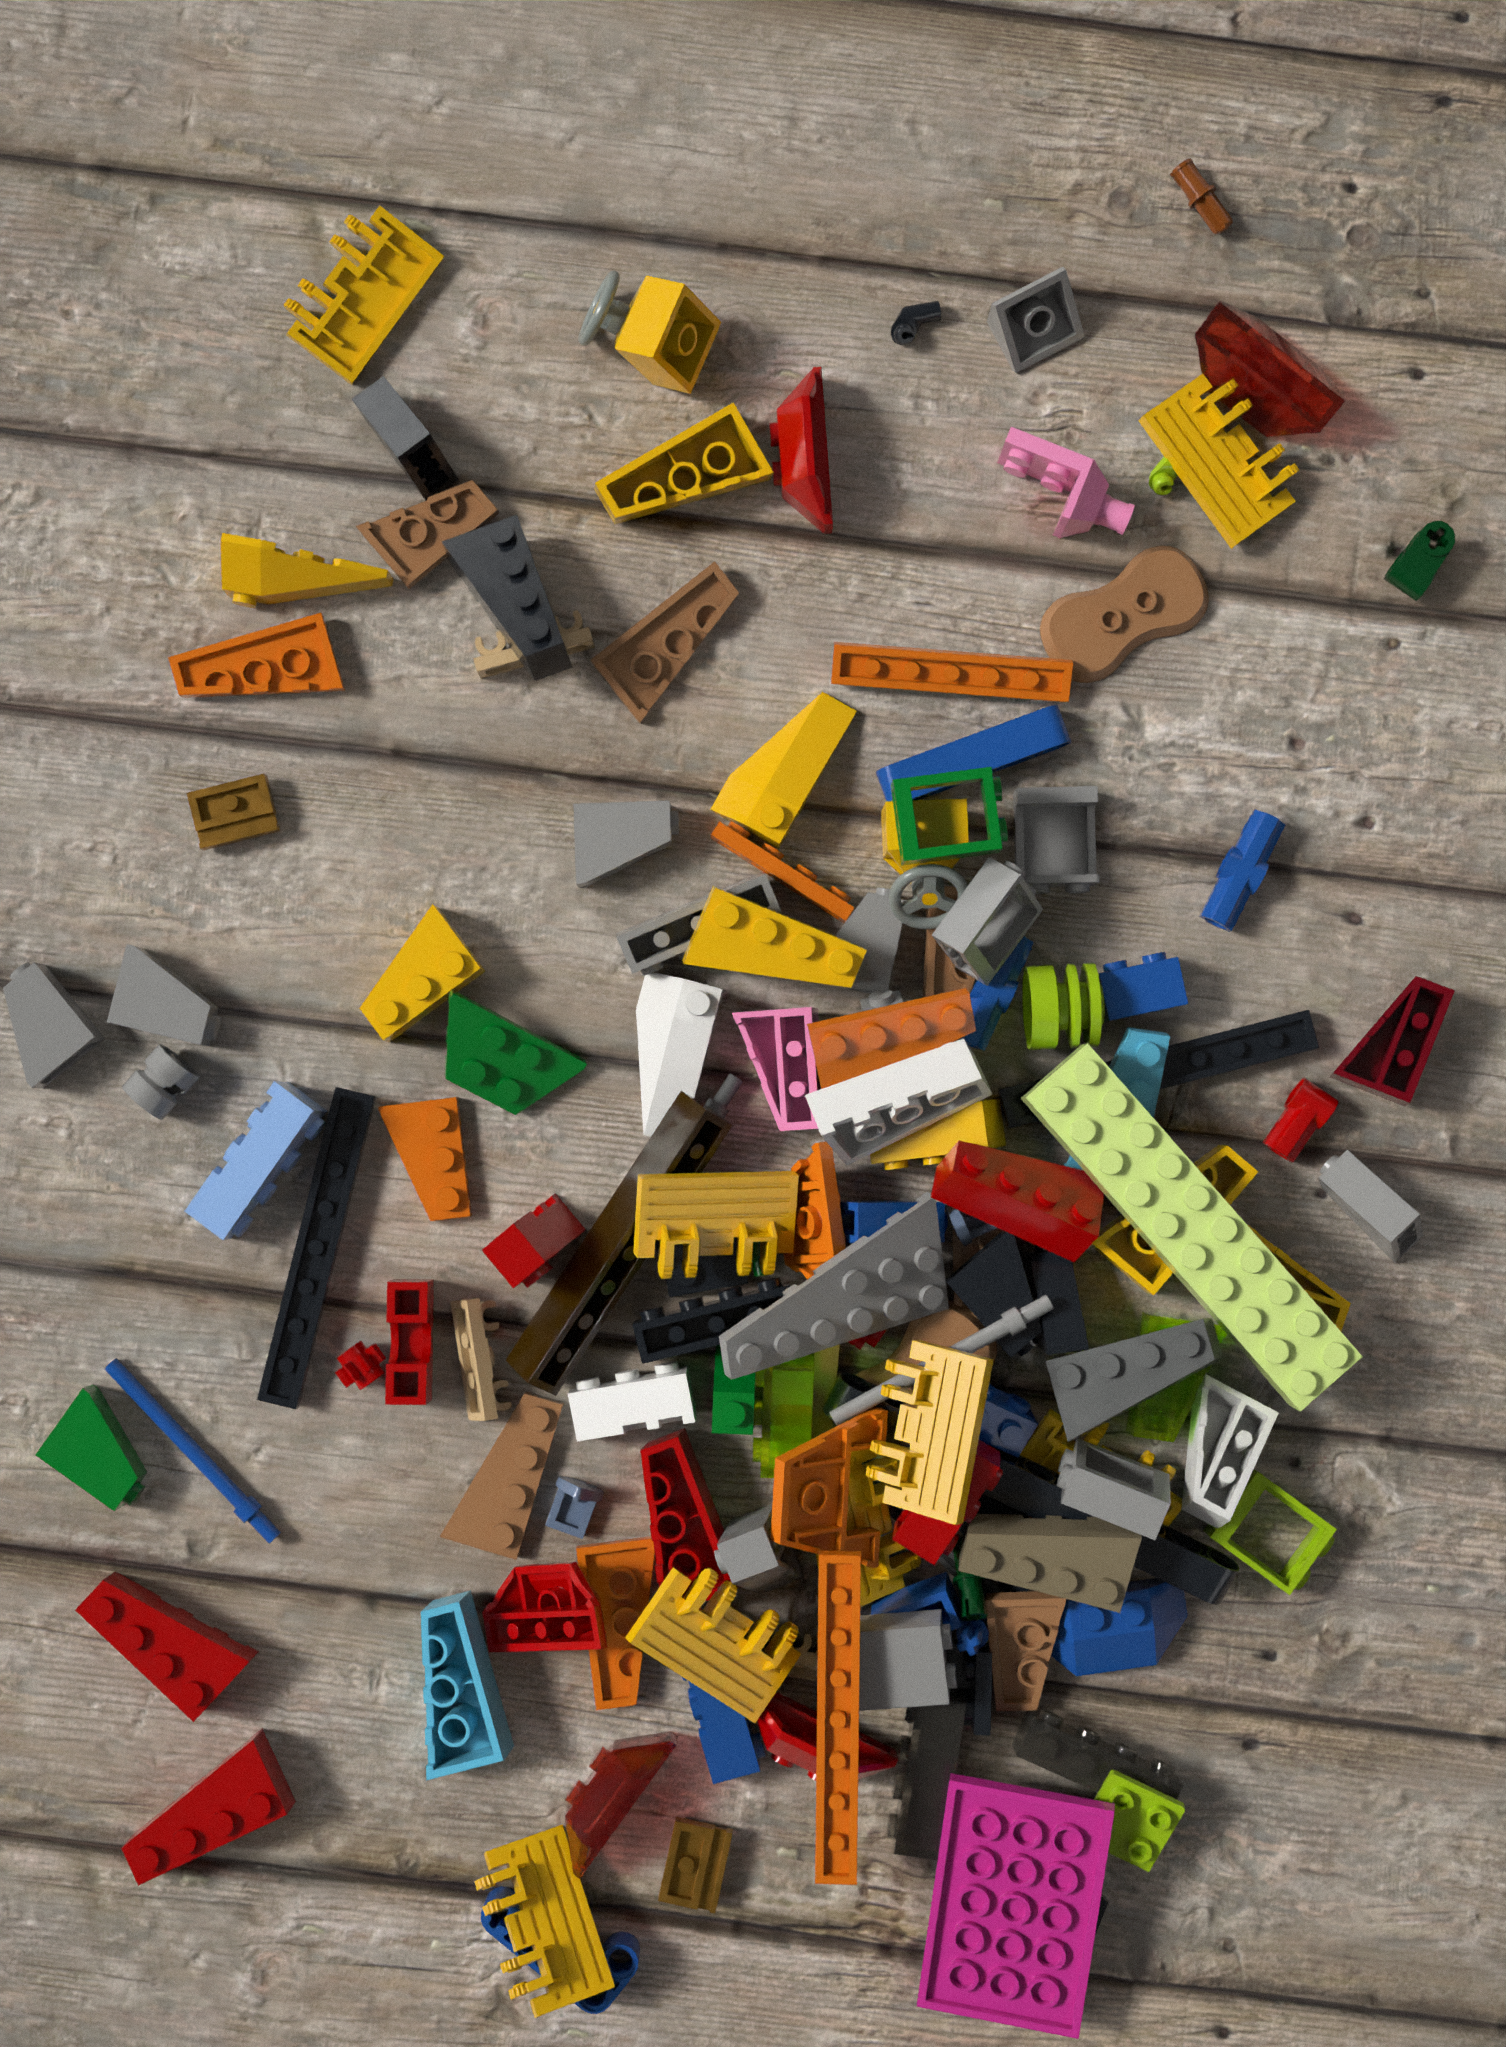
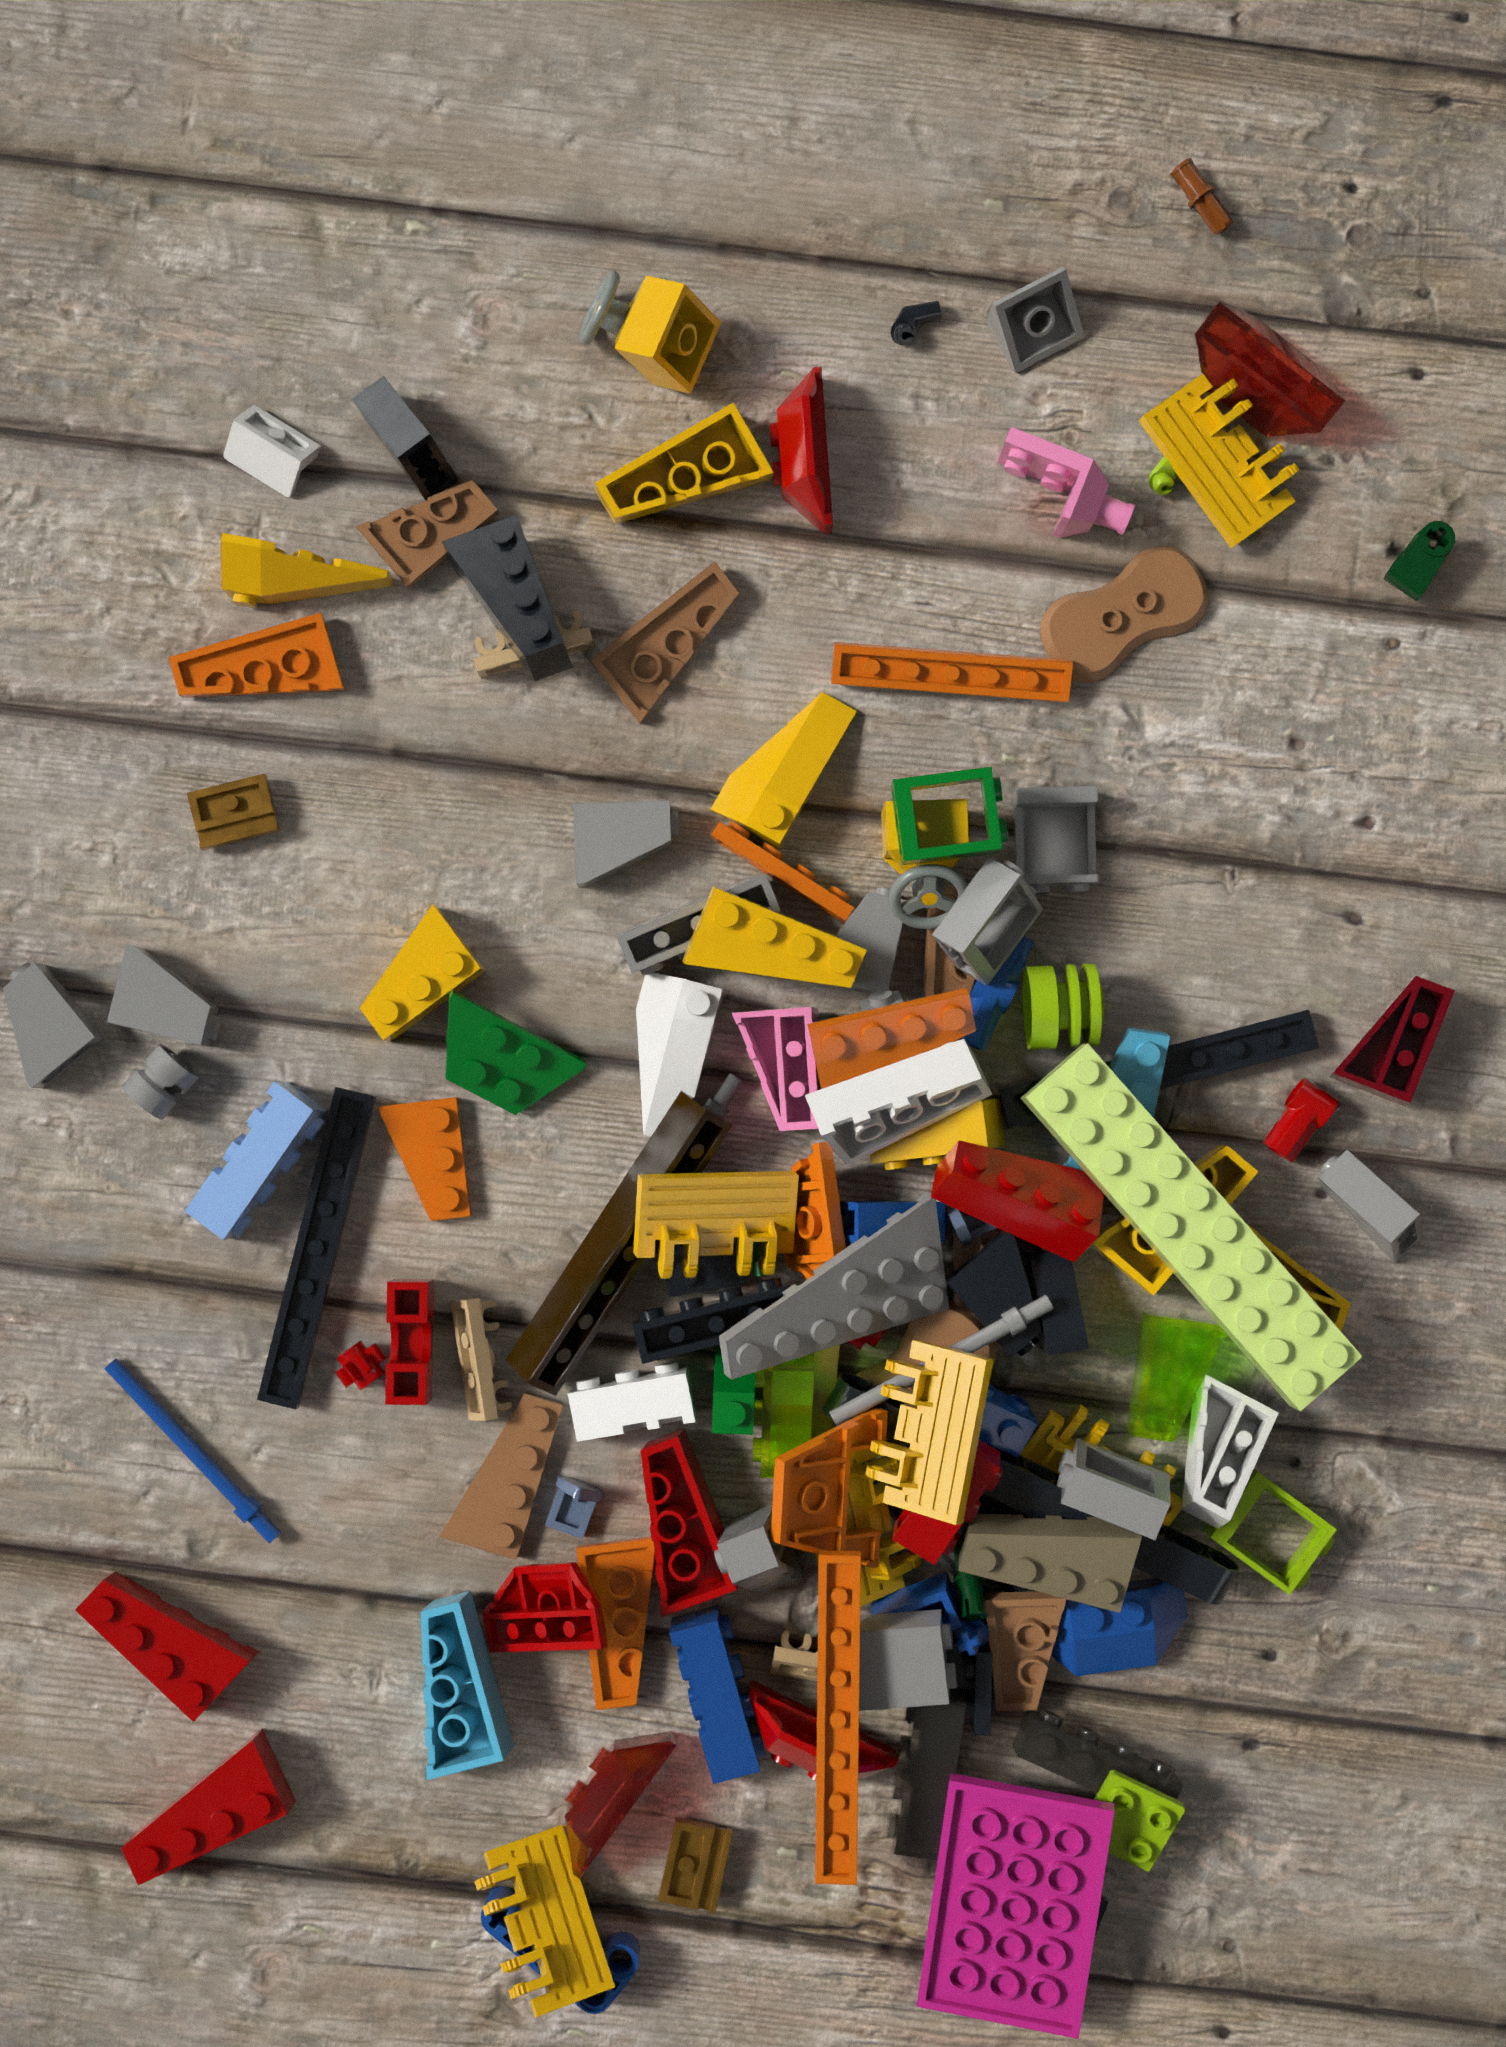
green slope [35,1384,148,1511] -> none
yellow hinge [283,205,444,385] -> none
red wedge [482,1193,586,1289] -> none
yellow hinge [625,1567,801,1723] -> none
blue beam [876,705,1072,801] -> none
dark grey wedge [1046,1318,1224,1442] -> none
blue brick [1098,952,1188,1022] -> none
blue piece [1199,809,1286,932] -> none
none -> white panel [223,405,321,497]

